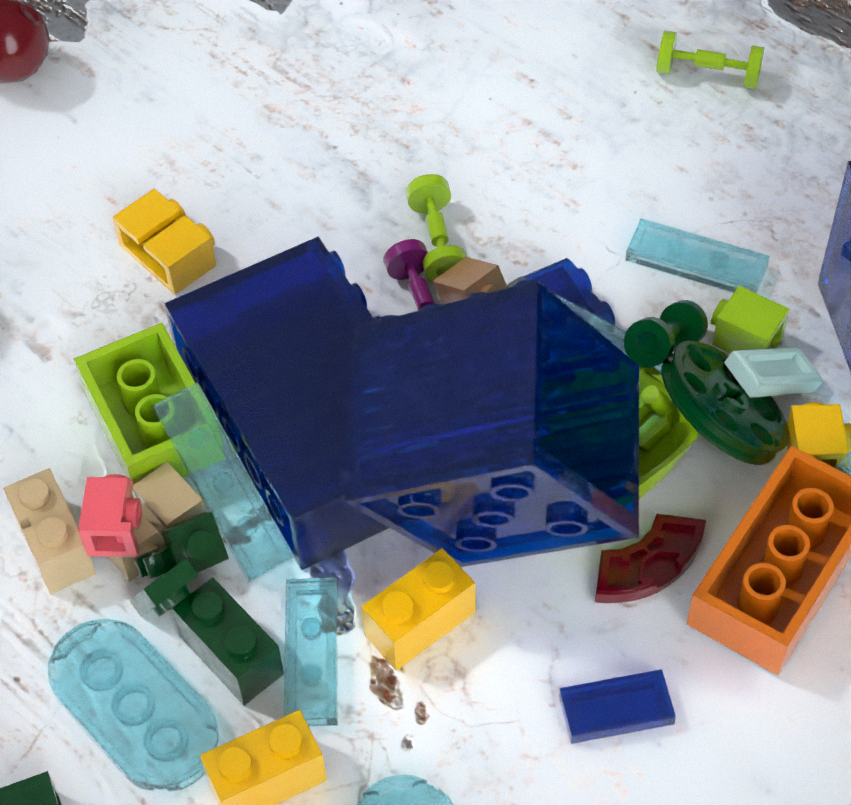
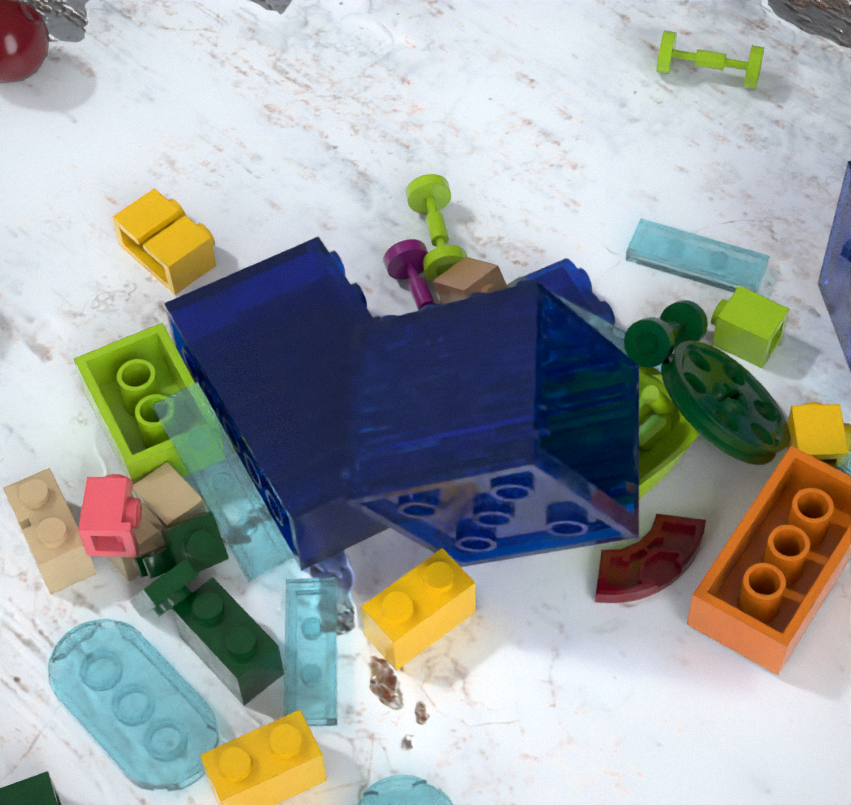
clear blue tile [559,669,676,744] -> none
light aqua tile [724,347,823,398] -> none

